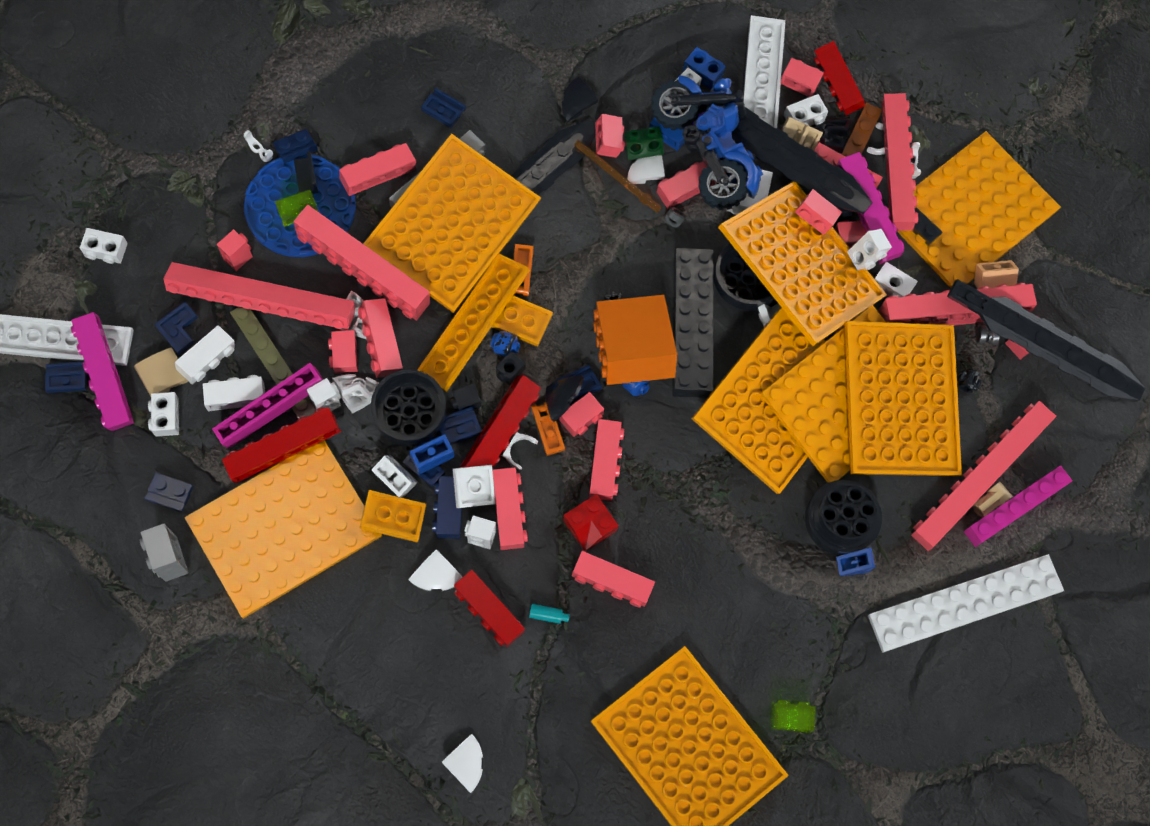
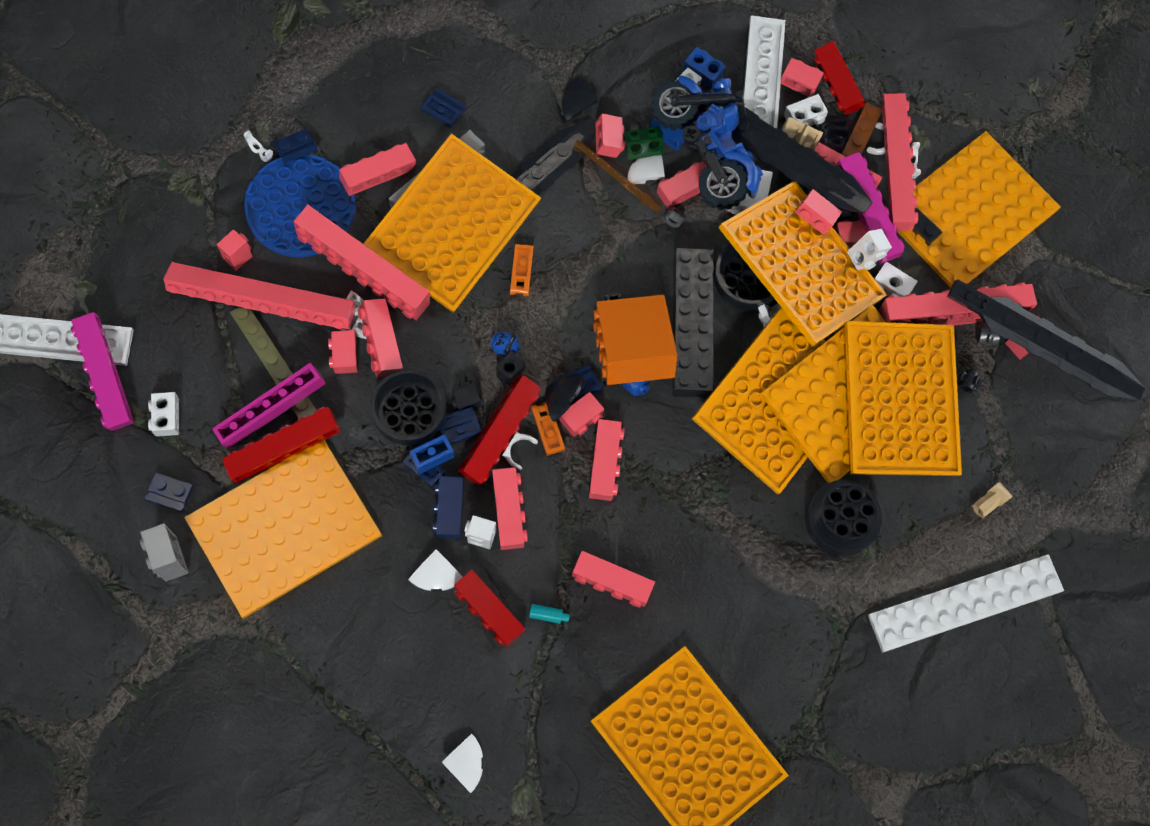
dark blue plate [45,362,87,393] -> none
white brick [80,228,128,264] -> none
tan slope [134,347,188,397] -> none
dark blue plate [154,302,198,354] -> none
white brick [175,326,235,384] -> none
white brick [203,375,265,411] -> none
clear neon green brick [275,190,318,227] -> none
black panel [294,151,319,196] -> none
white brick [307,378,341,410] -> none
white brick [332,374,379,413] -> none
light orange plate [360,490,426,542] -> none
white brick [372,455,418,497] -> none
light orange plate [418,254,530,392] -> none
white tile [453,465,496,508] -> none
light orange plate [492,296,553,347] -> none
red slope [563,494,618,552] -> none
clear neon green brick [771,700,816,733] -> none
blue slope [836,548,875,576] -> none
coral brick [911,401,1056,551] -> none
dark pink brick [964,465,1072,547] -> none
light nougat brick [974,260,1019,288] -> none

